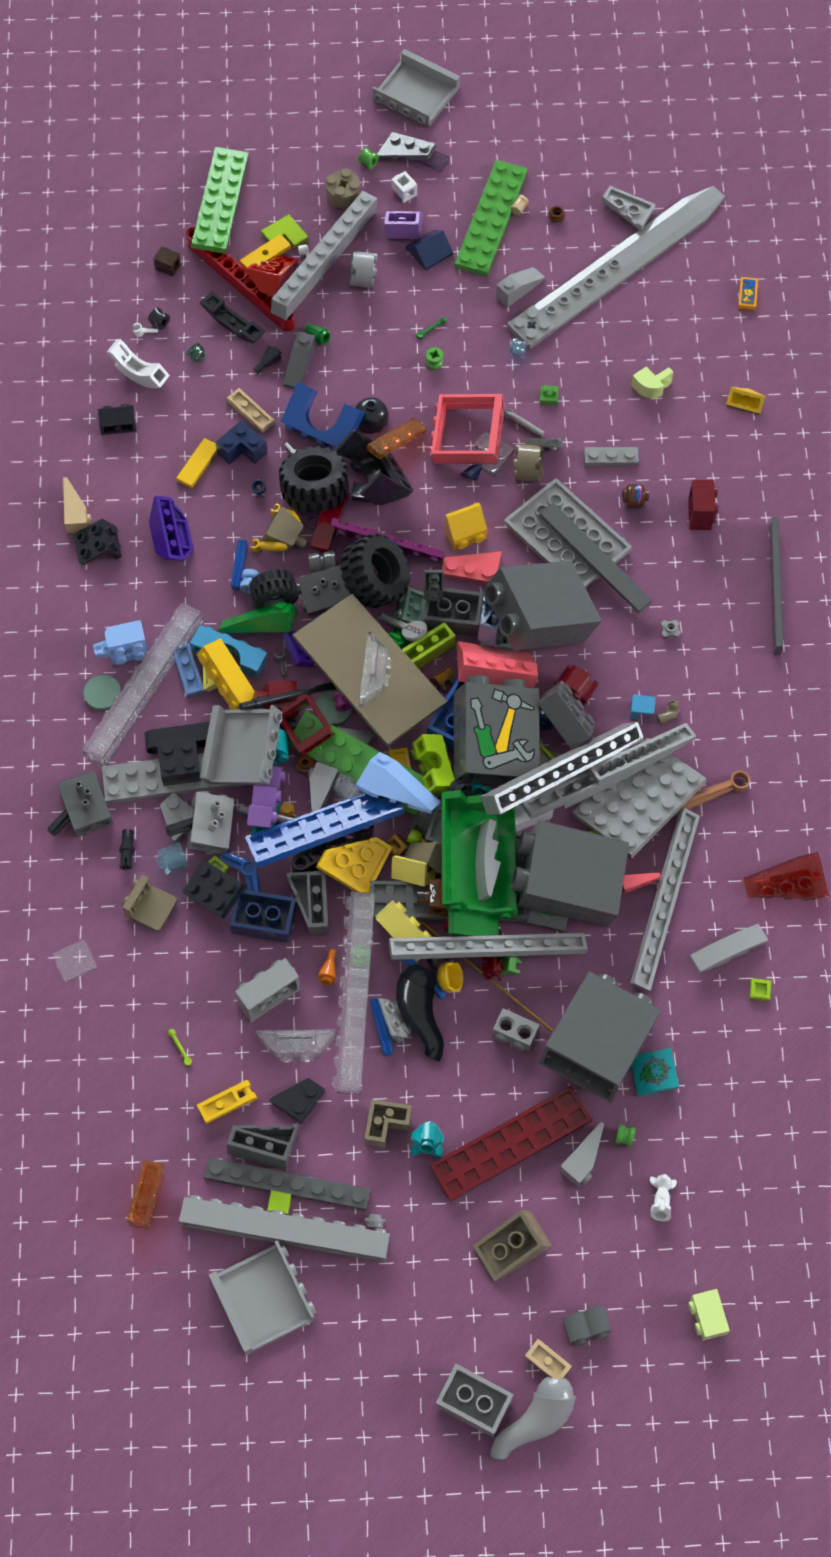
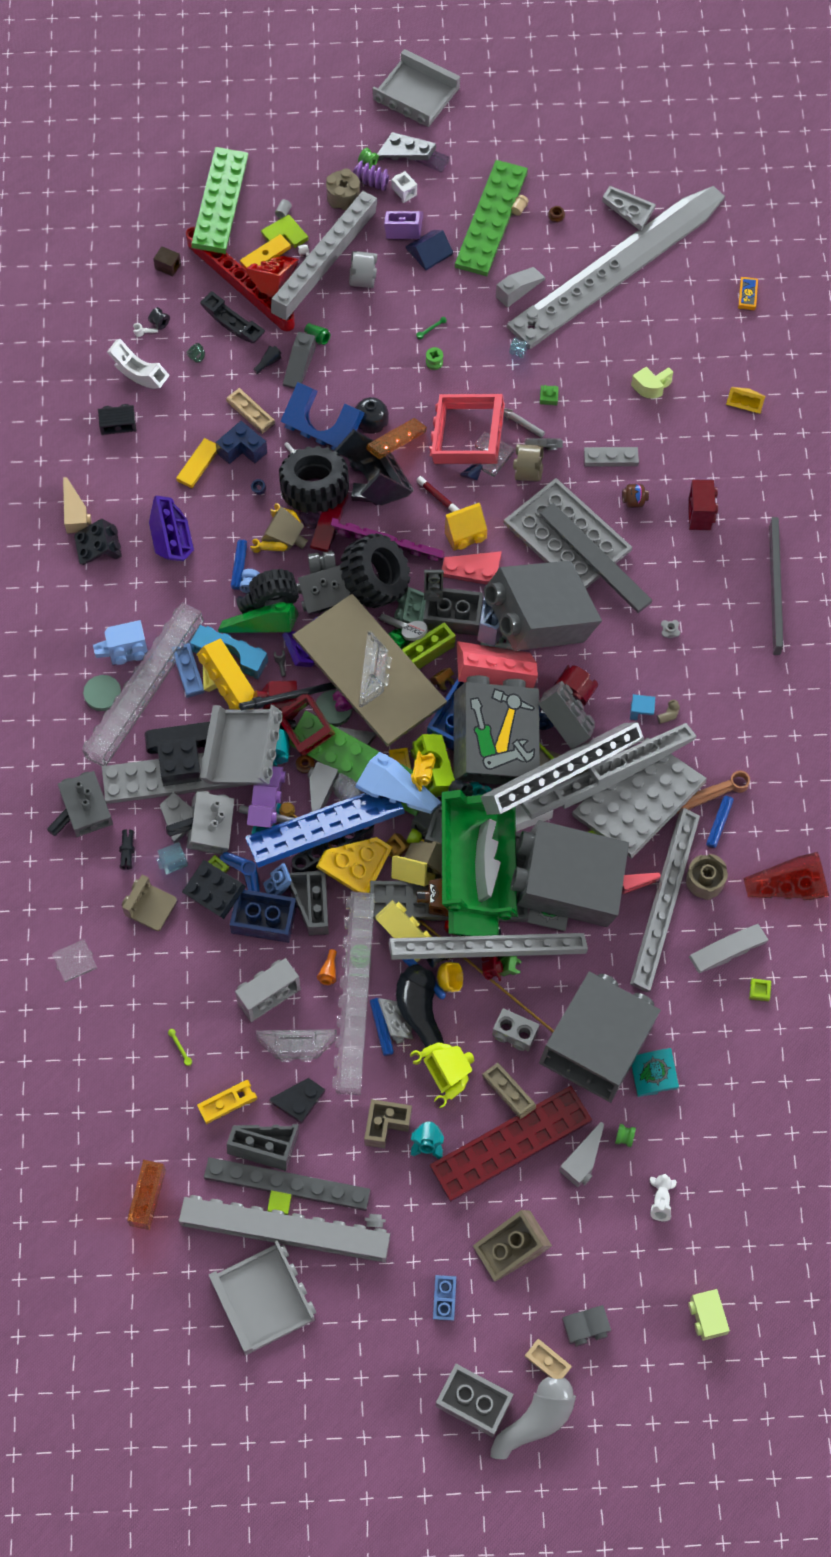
none -> black wheel [236,592,256,614]
none -> medium blue slope [263,863,292,896]
none -> light grey hinge [275,199,292,219]
none -> medium lavender piece [353,161,389,191]
none -> neon yellow torso [410,1043,474,1108]
none -> yellow hinge [411,751,436,792]
none -> dark red bar [416,476,460,512]
none -> medium blue slope [433,1275,456,1320]
none -> dark tan tile [482,1063,537,1119]
none -> dark tan brick [686,854,728,900]
none -> blue axle [706,796,733,848]

